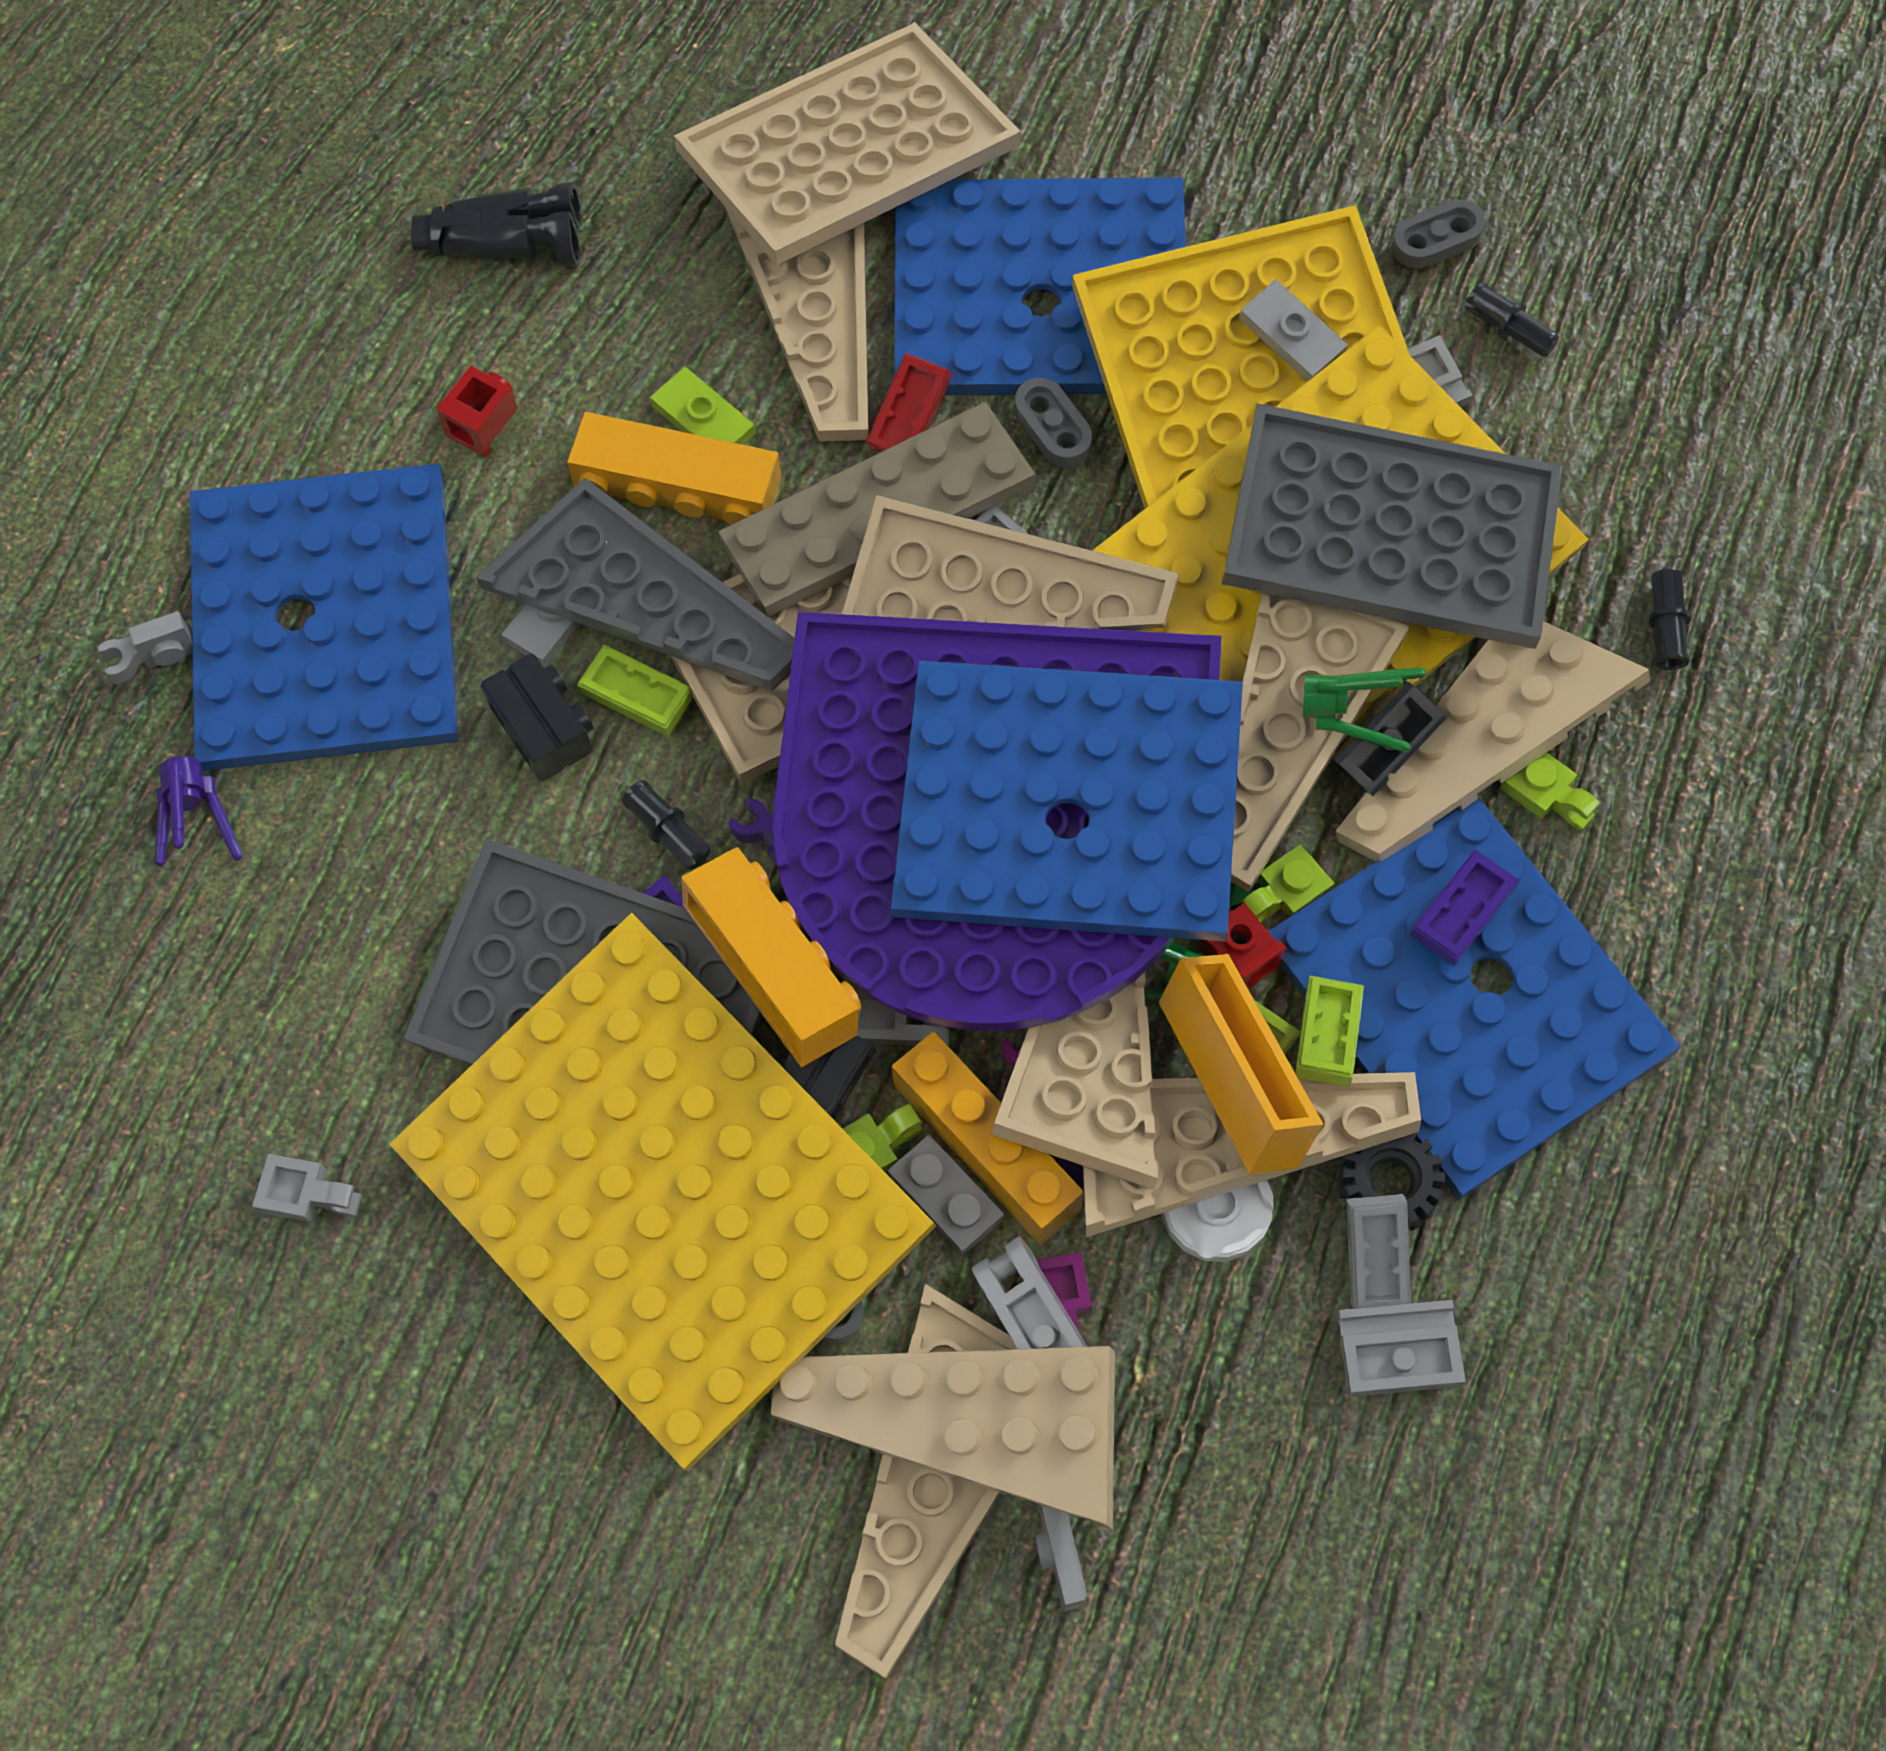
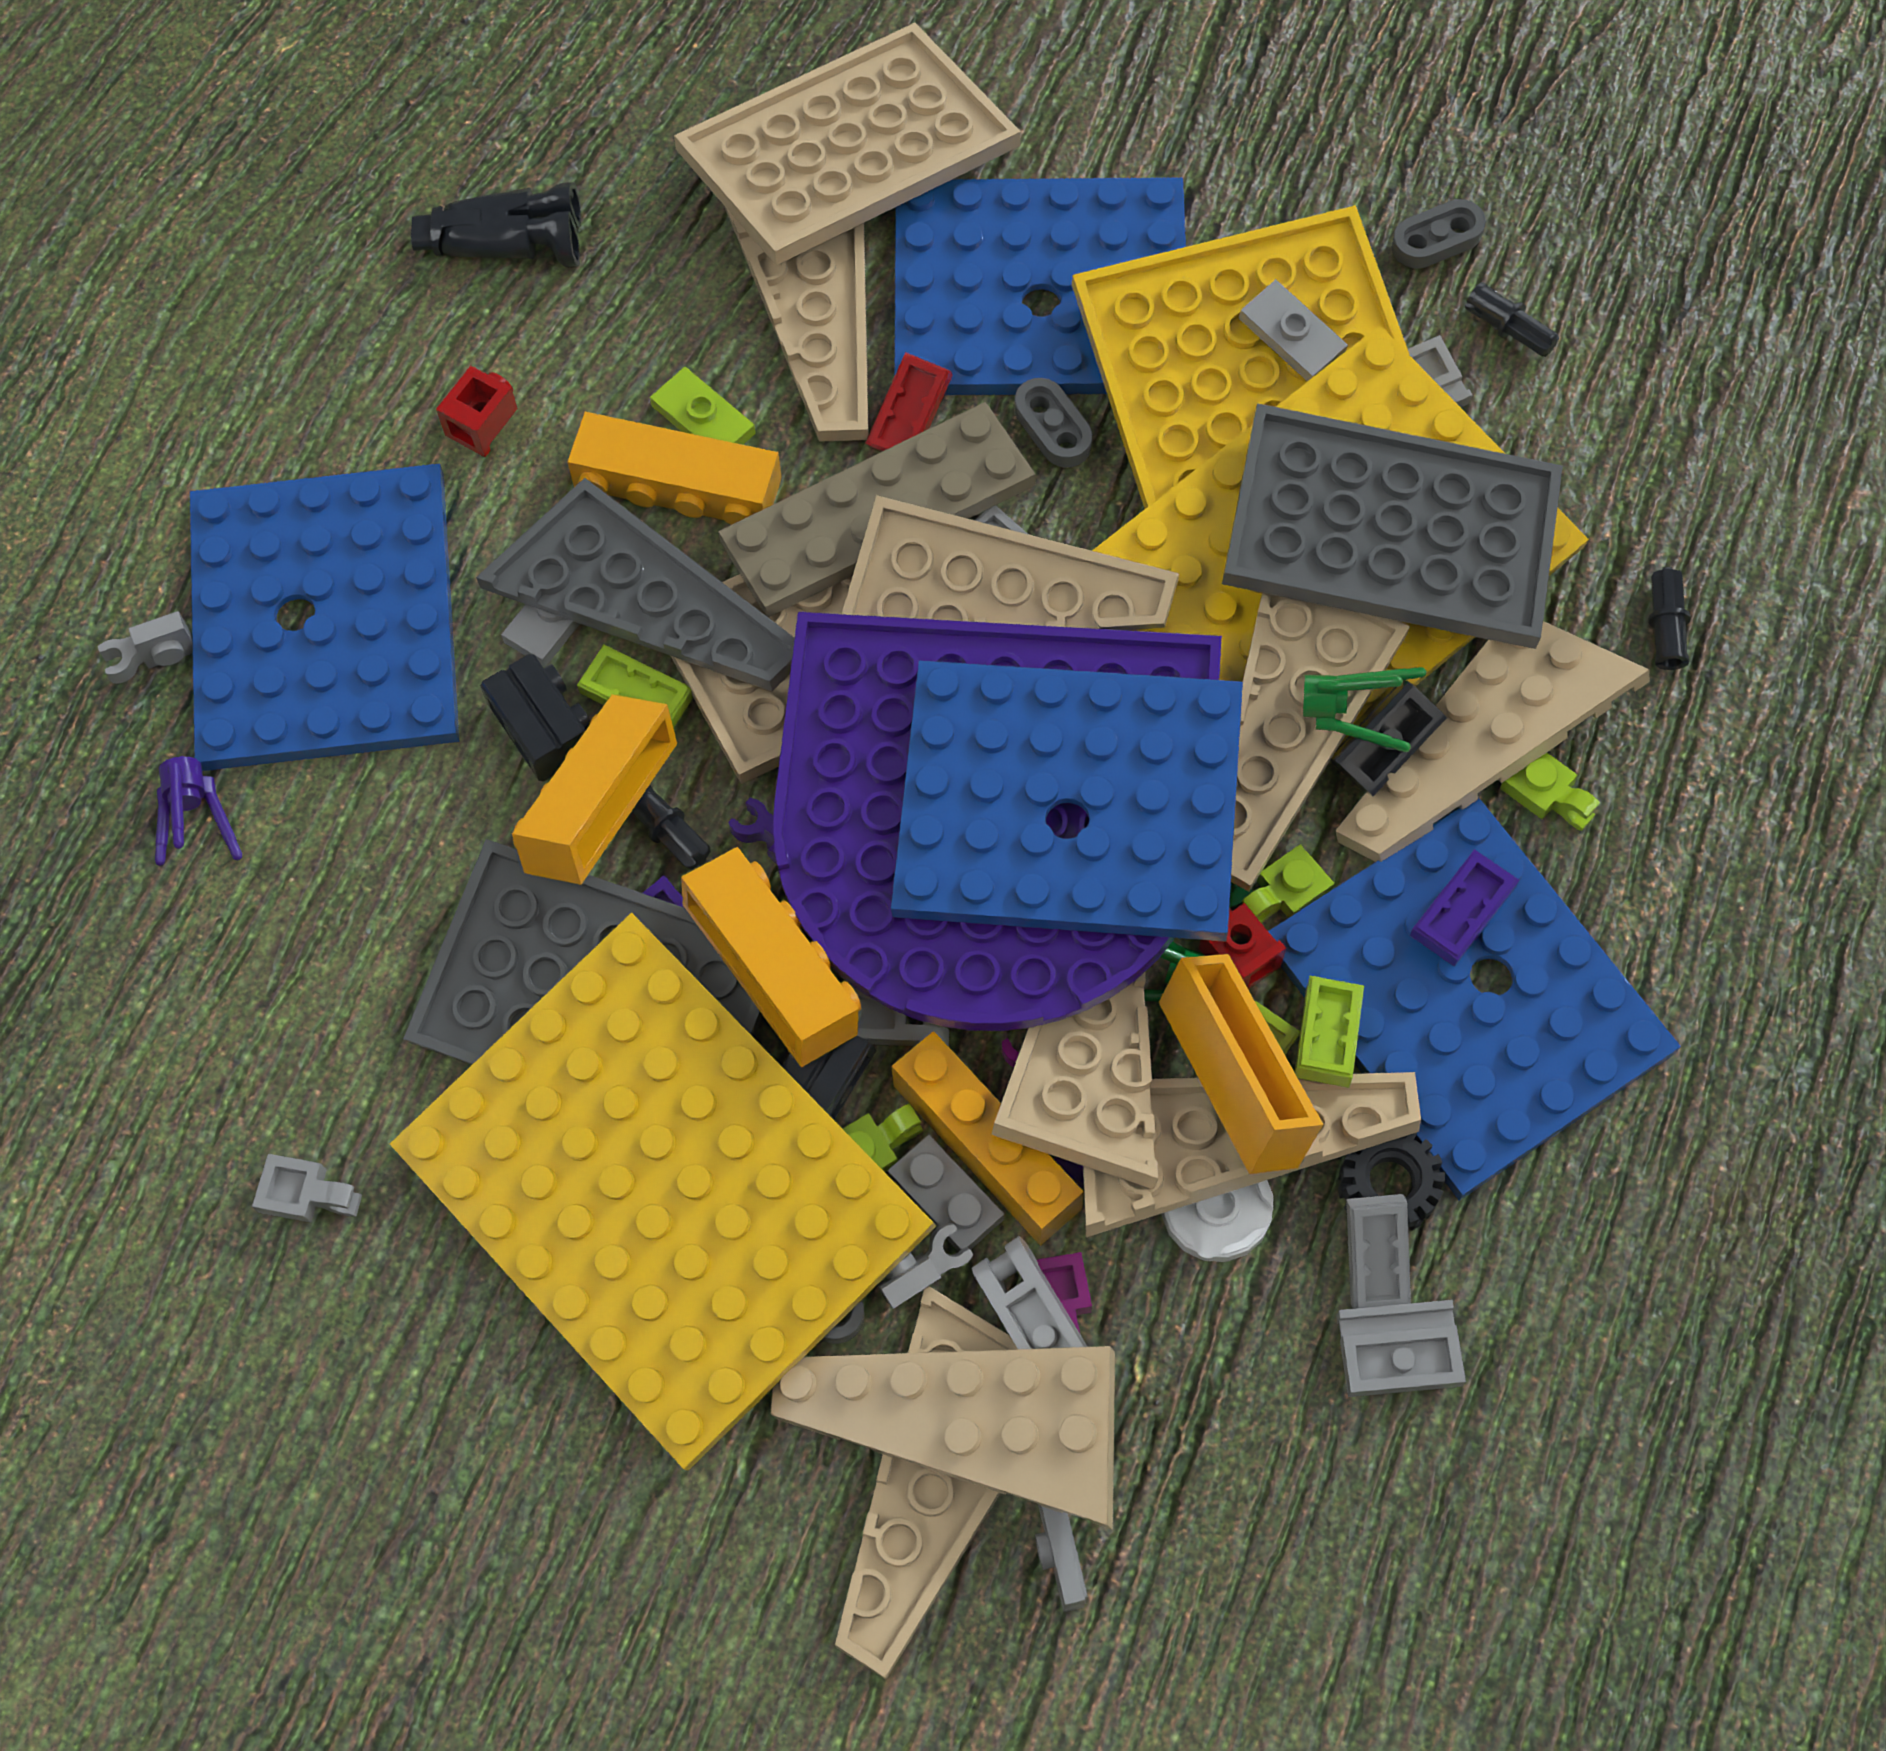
none -> light orange brick [512,694,677,885]
none -> light grey plate [876,1222,973,1309]

